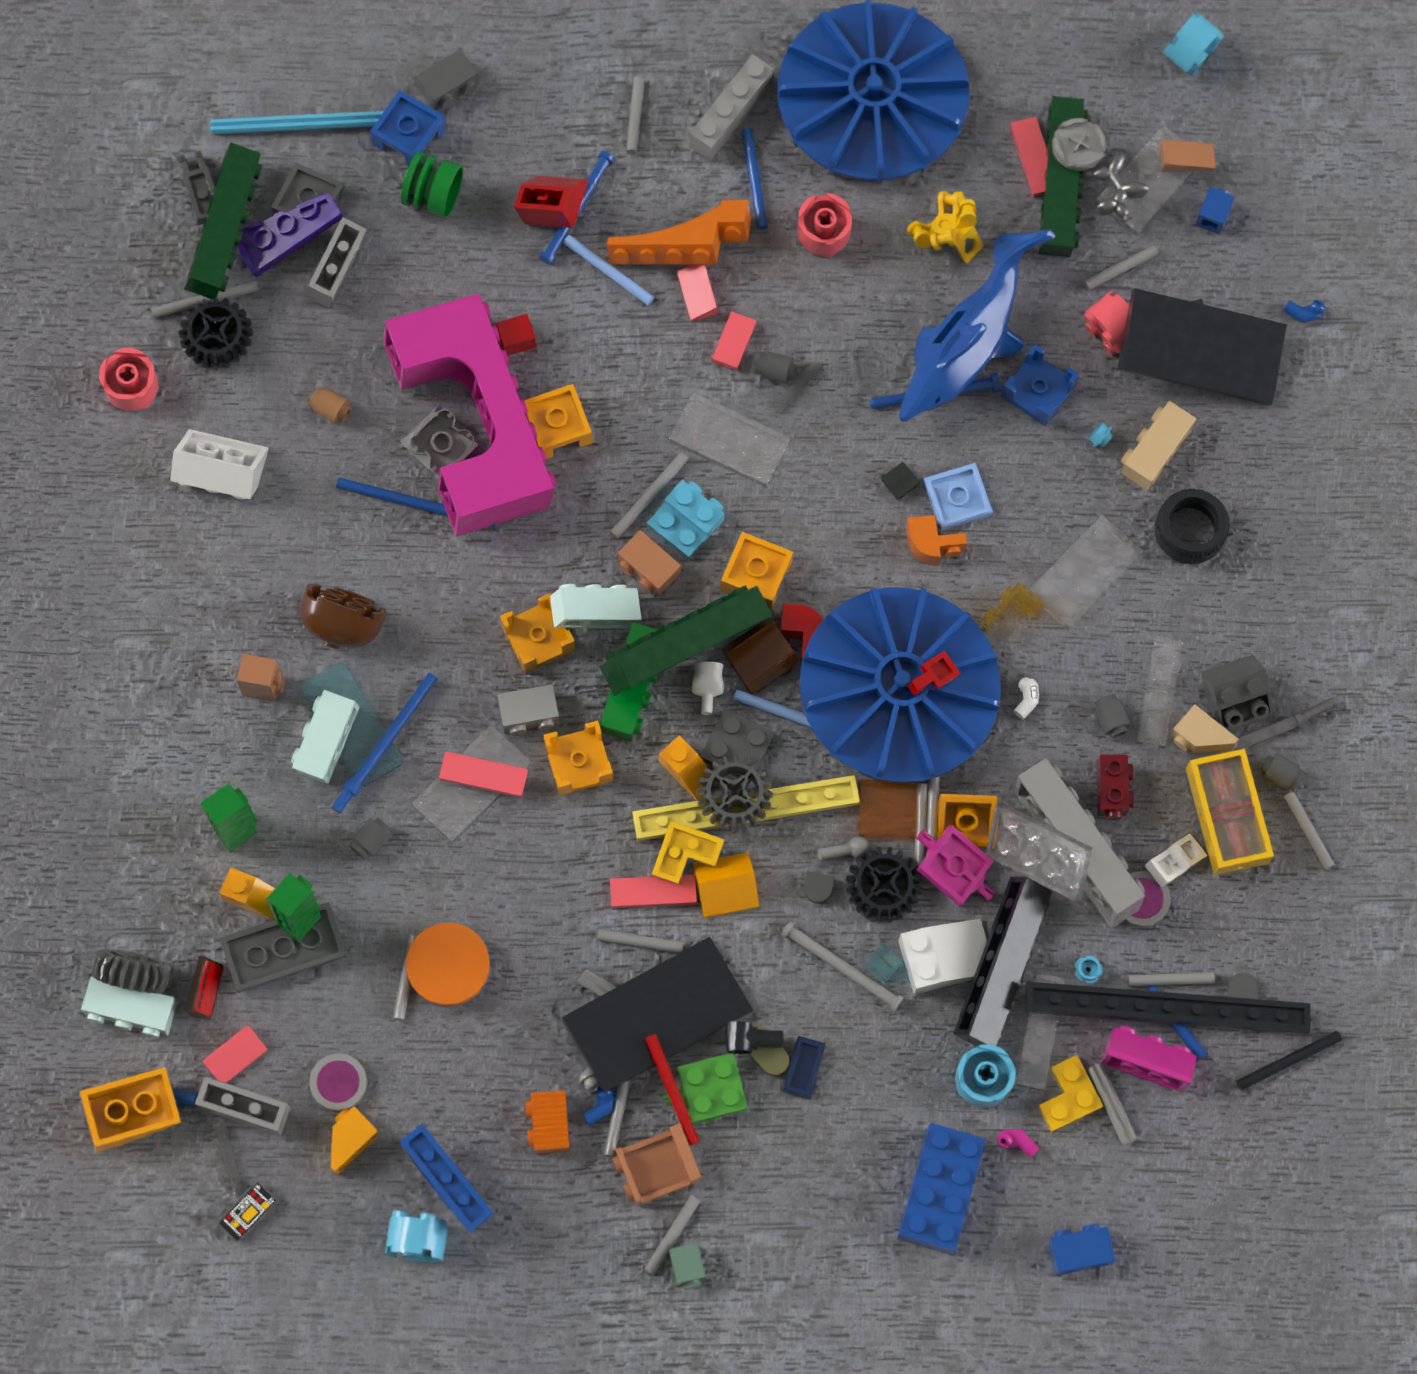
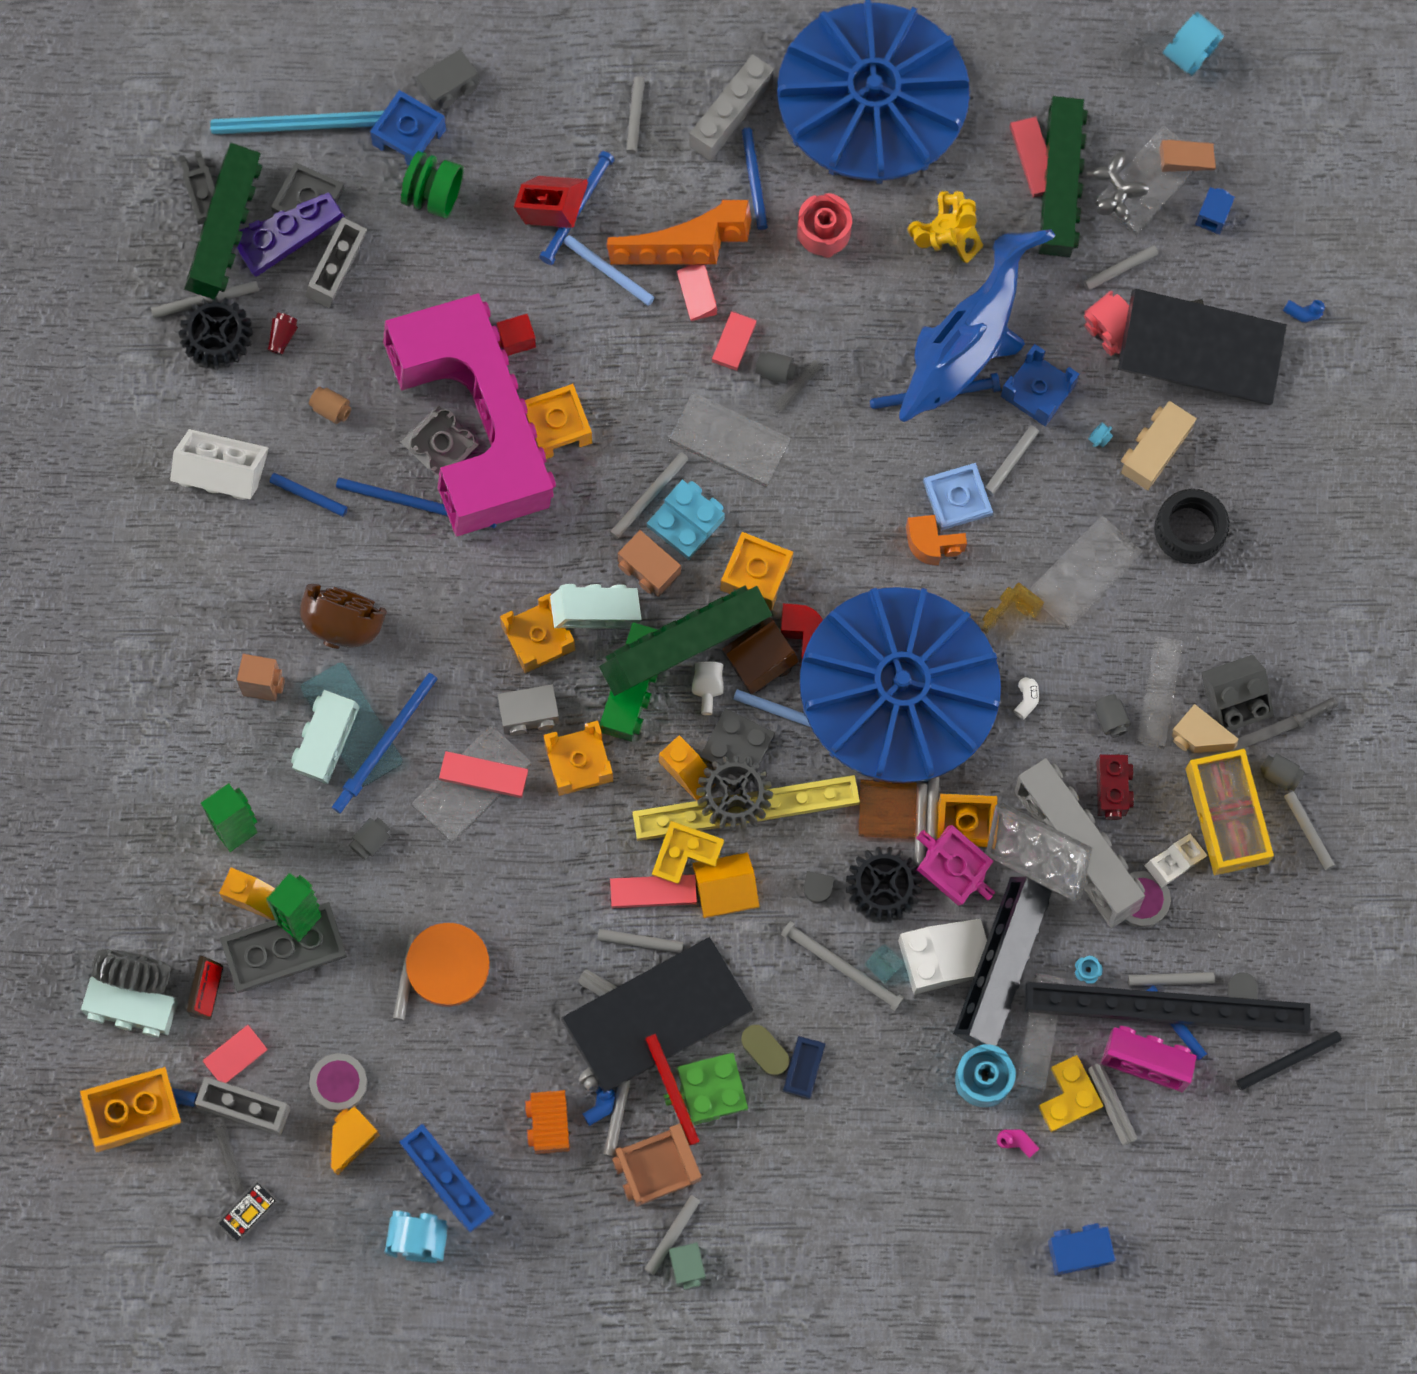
coral brick [99,348,159,411] -> none
black pin [726,1021,783,1054] -> none
light grey bar [817,836,870,860] -> none
pearl dark grey tile [881,462,920,501] -> none
blue brick [897,1122,986,1255] -> none
red plate [908,650,961,696] -> none
light grey tile [1052,118,1106,171] -> none
none -> dark red cone [267,313,298,355]
none -> blue bar [269,473,348,517]
none -> light grey bar [985,425,1039,495]

